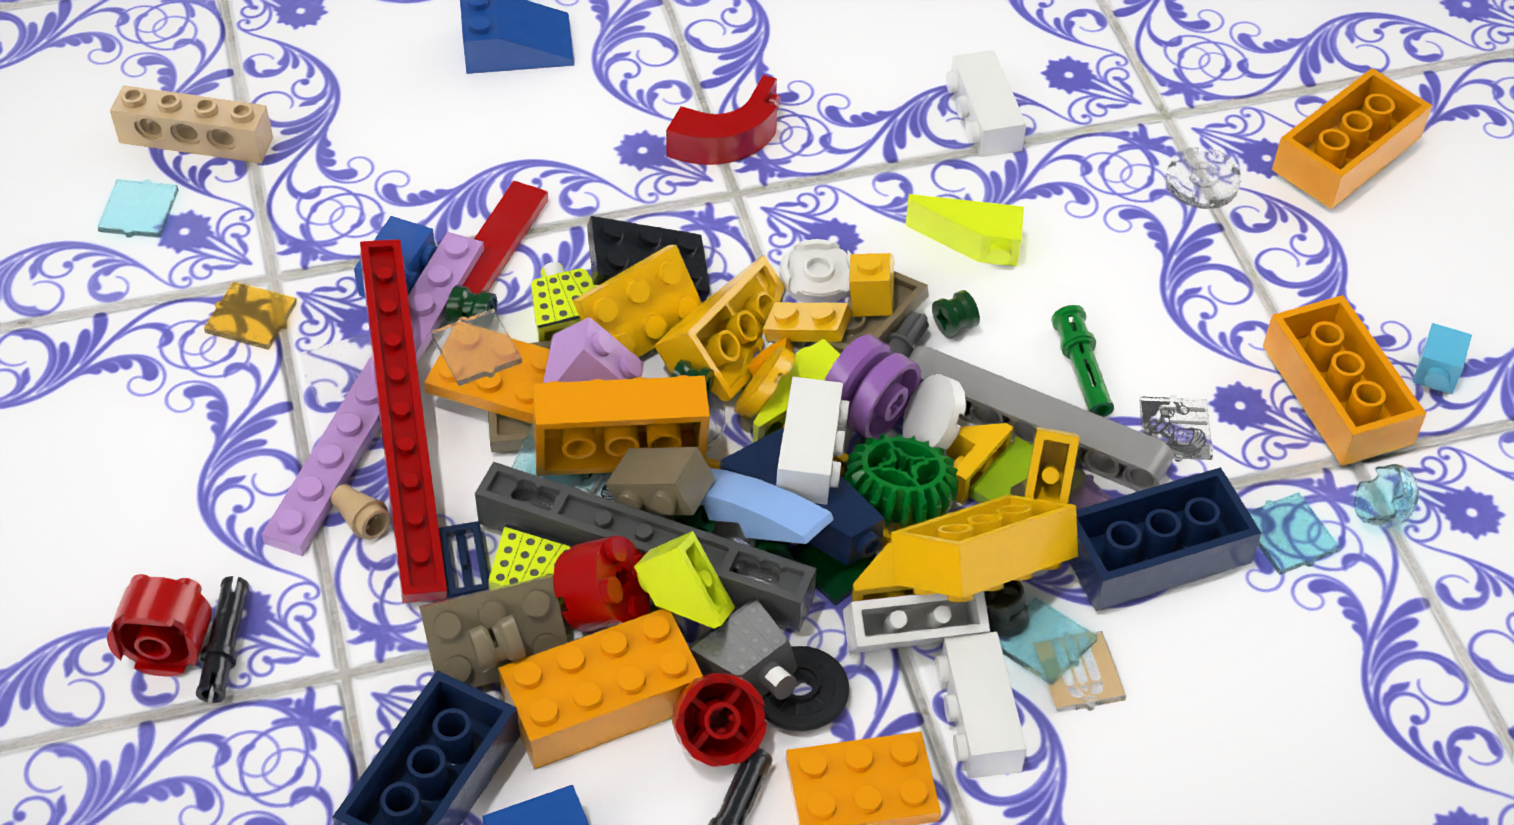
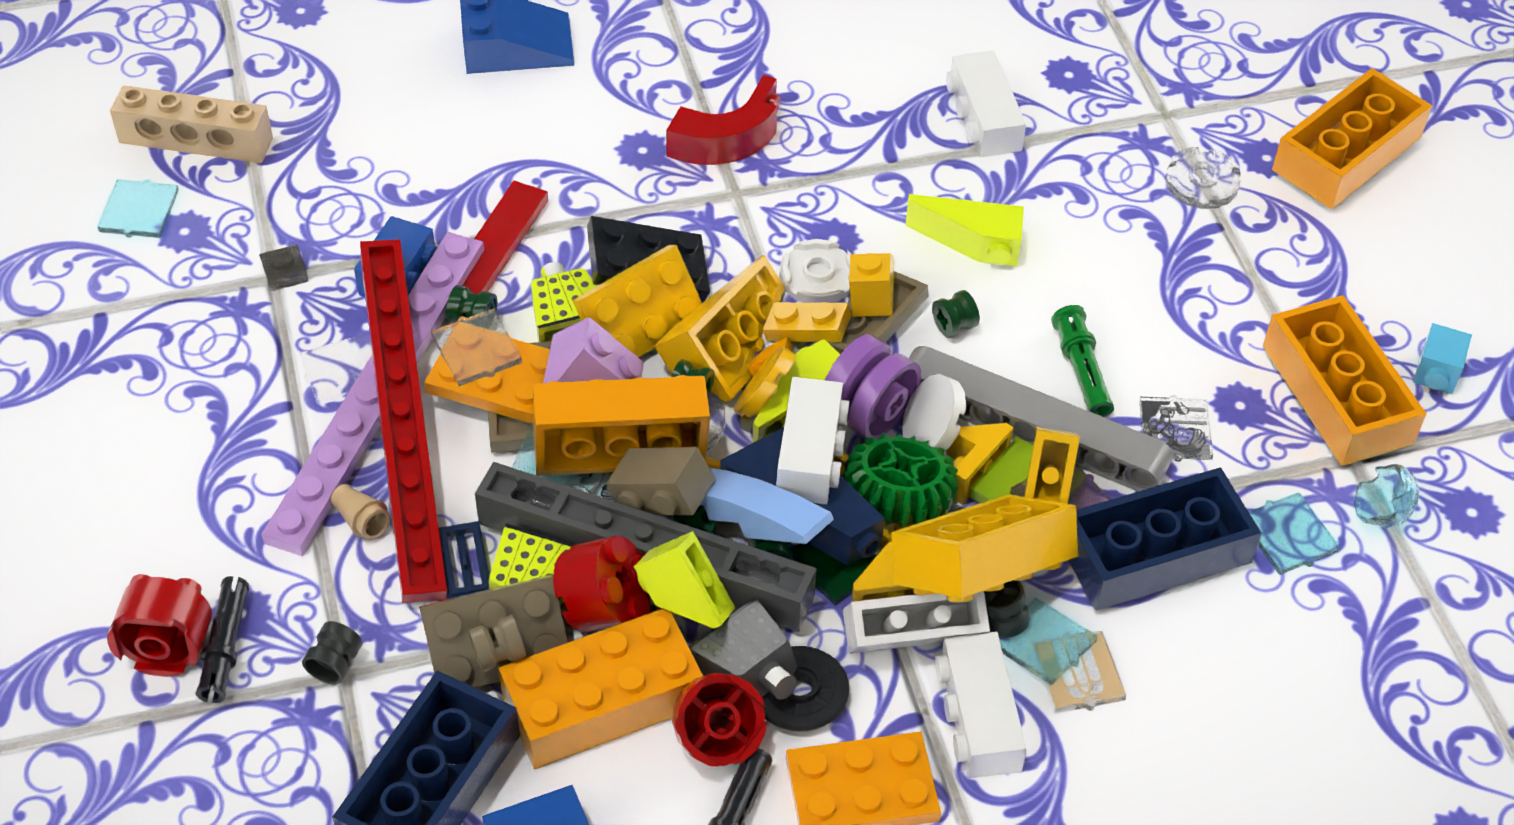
clear yellow piece [204,281,297,350] -> none
dark grey axle [886,310,929,358] -> none
none -> clear smoke plate [259,244,309,292]
none -> pearl dark grey wheel [302,621,363,685]

